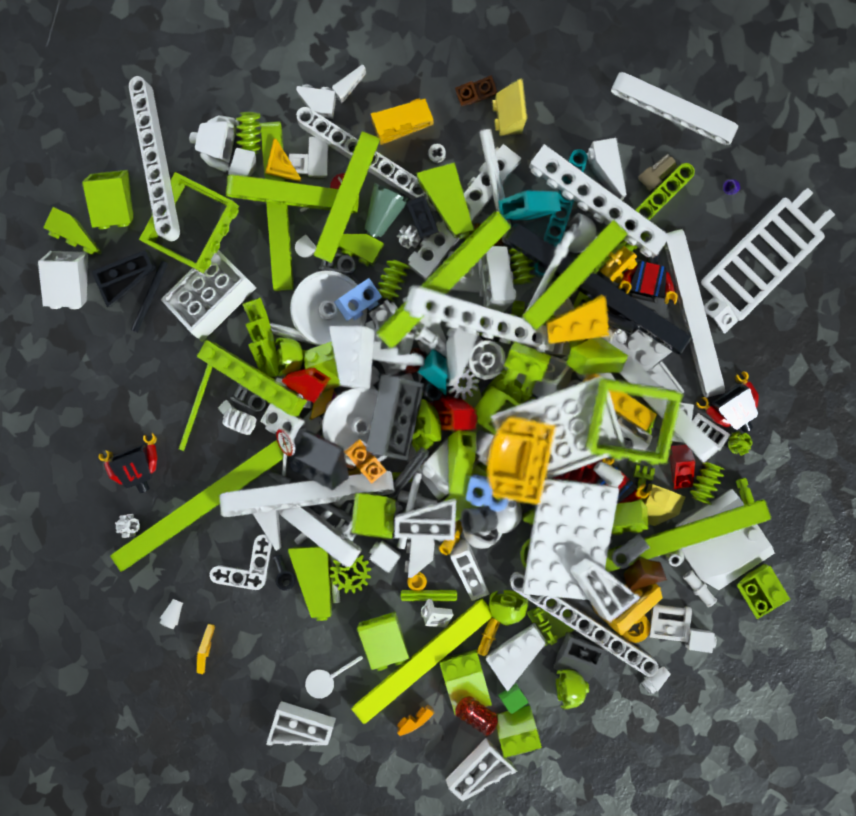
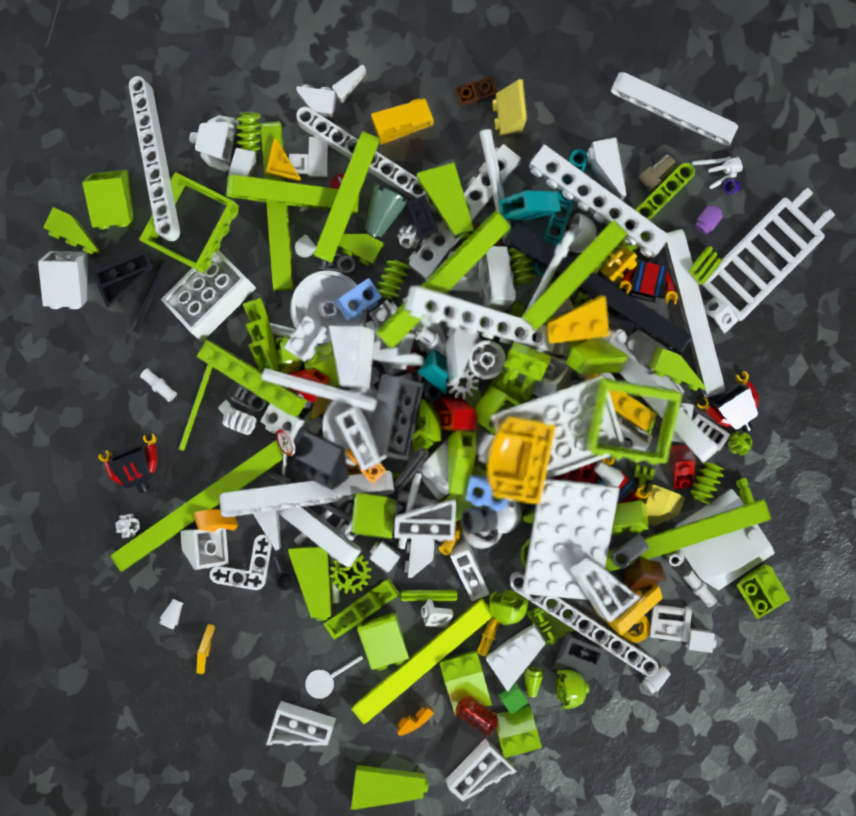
yellow plate [408,572,427,591] -> none
white bush [429,144,446,163] -> none
none -> white pin [140,368,177,402]
none -> white slope [180,528,229,570]
none -> light orange slope [194,509,238,532]
none -> white axle [262,369,376,411]
none -> white bracket [284,316,327,361]
none -> lime slope [323,578,399,640]
none -> white slope [335,406,381,470]
none -> lime slope [351,765,429,810]
none -> lime cone [524,667,543,697]
none -> lime slope [648,346,706,391]
none -> lime tile [688,246,722,285]
none -> white plant [692,157,742,189]
none -> medium lavender brick [695,205,723,235]

